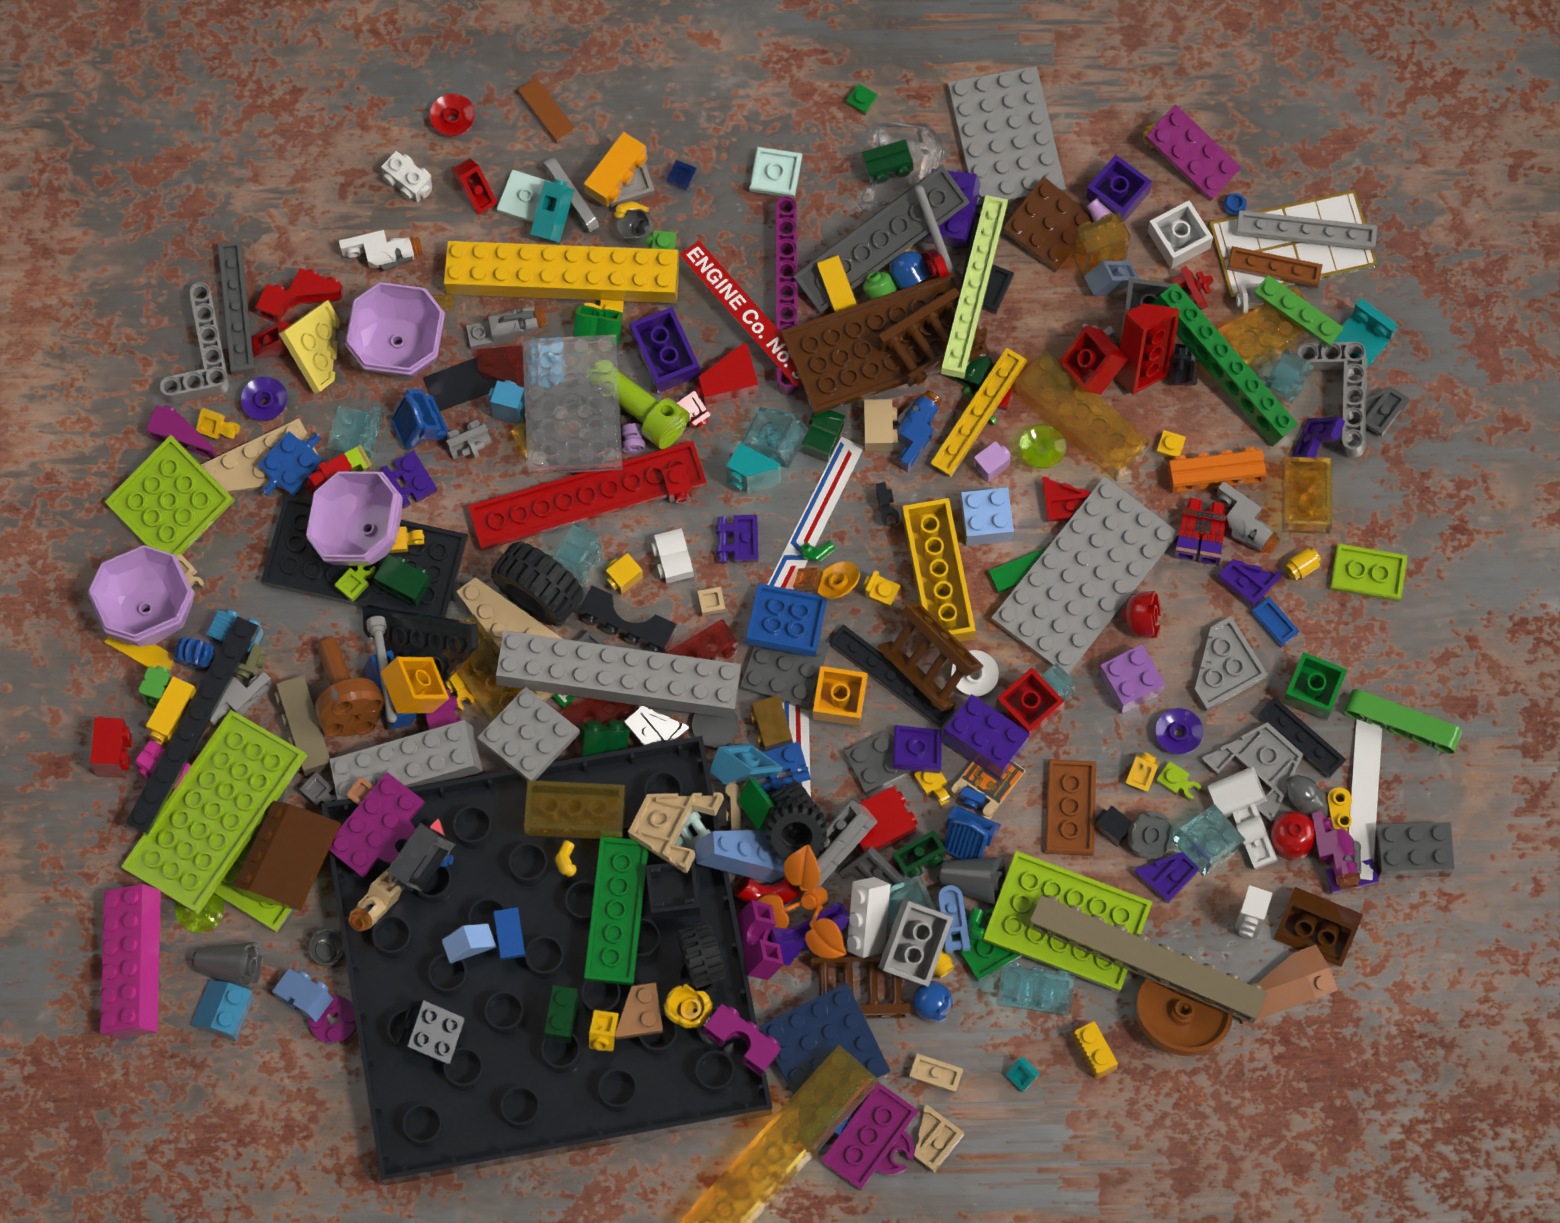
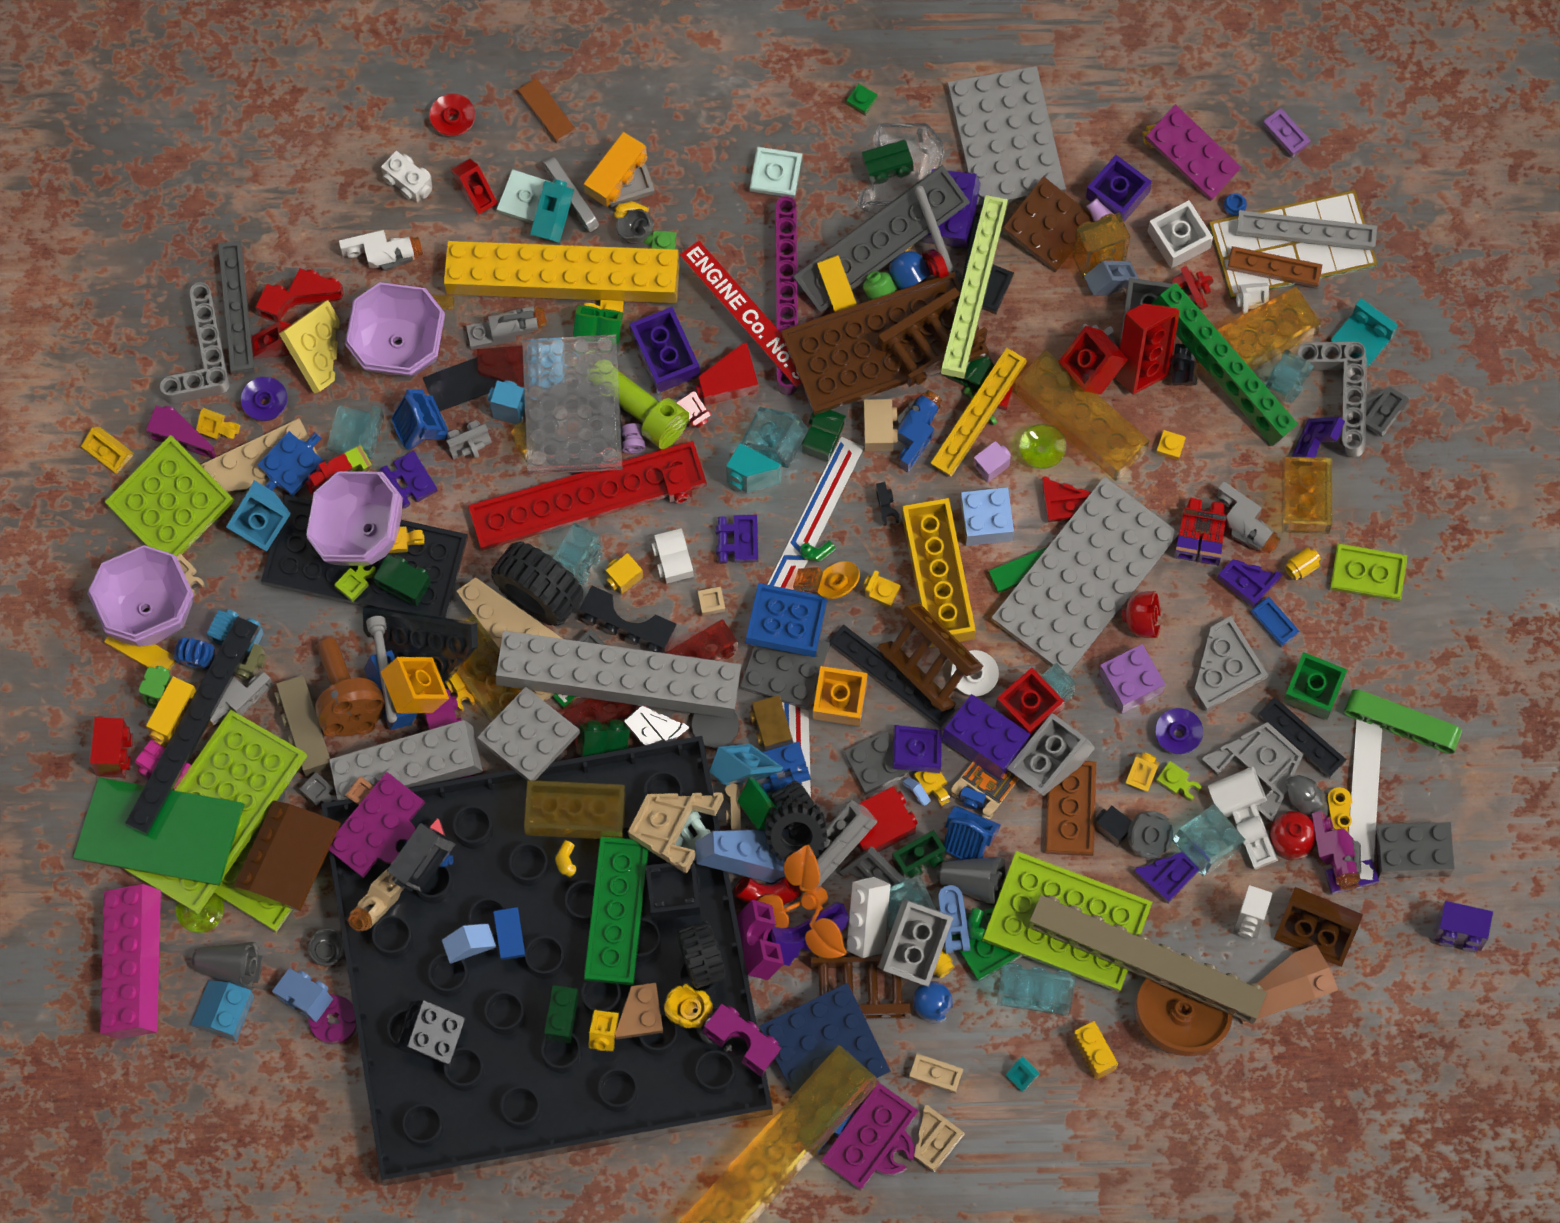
clear blue plate [667,160,697,191] -> none
orange brick [1168,447,1267,493] -> none
bright green plate [1254,275,1344,348] -> none
none -> green piece [73,777,245,886]
none -> yellow slope [80,427,134,474]
none -> dark azure slope [226,480,291,551]
none -> light blue tile [903,777,931,806]
none -> light grey slope [1007,713,1095,796]
none -> medium lavender plate [1263,108,1311,157]
none -> dark purple brick [1433,901,1493,953]

